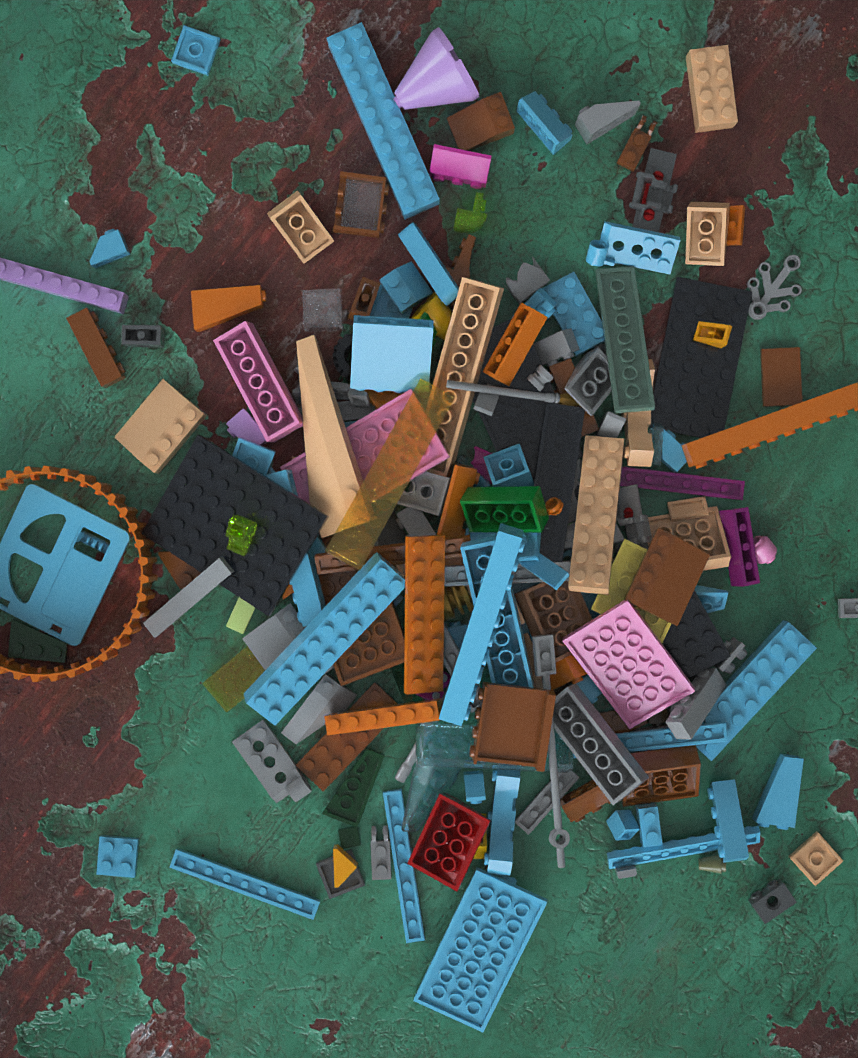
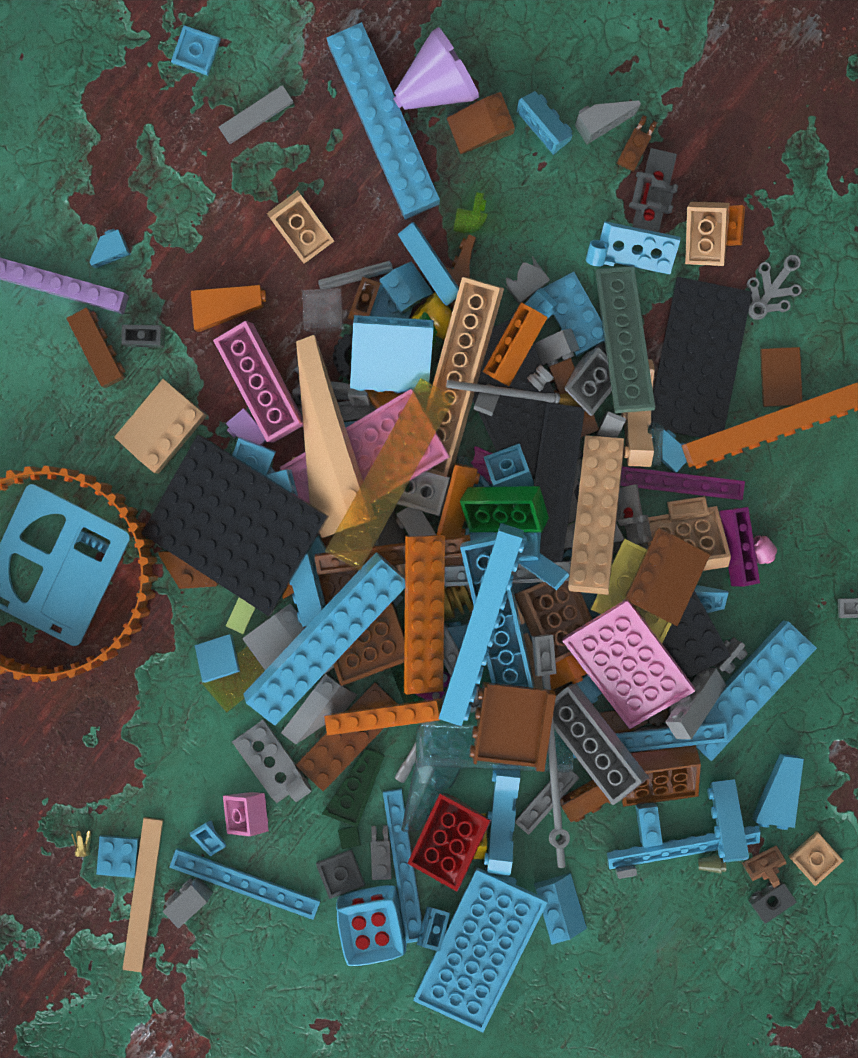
dark green wing [8,619,68,663] -> none
light grey tile [143,557,234,638] -> none
clear neon green brick [225,514,257,556] -> none
window [333,171,389,239] -> none
light orange slope [333,845,358,888] -> none
dark pink slope [430,144,492,189] -> none
medium azure slope [464,770,486,804] -> none
orange plate [545,497,564,515] -> none
medium azure panel [606,810,640,840] -> none
light nougat brick [686,45,738,133] -> none
light orange slope [693,321,732,348] -> none
none -> pearl gold piece [71,831,91,860]
none -> light nougat tile [123,817,163,972]
none -> light grey brick [163,877,213,928]
none -> medium azure slope [190,821,226,856]
none -> medium azure tile [195,634,240,683]
none -> light grey tile [219,85,293,144]
none -> bright pink slope [223,792,269,837]
none -> light grey axle [318,261,393,291]
none -> medium azure piece [336,885,407,966]
none -> medium azure brick [417,906,450,952]
none -> medium azure slope [534,873,587,945]
none -> nougat hinge [742,846,787,888]

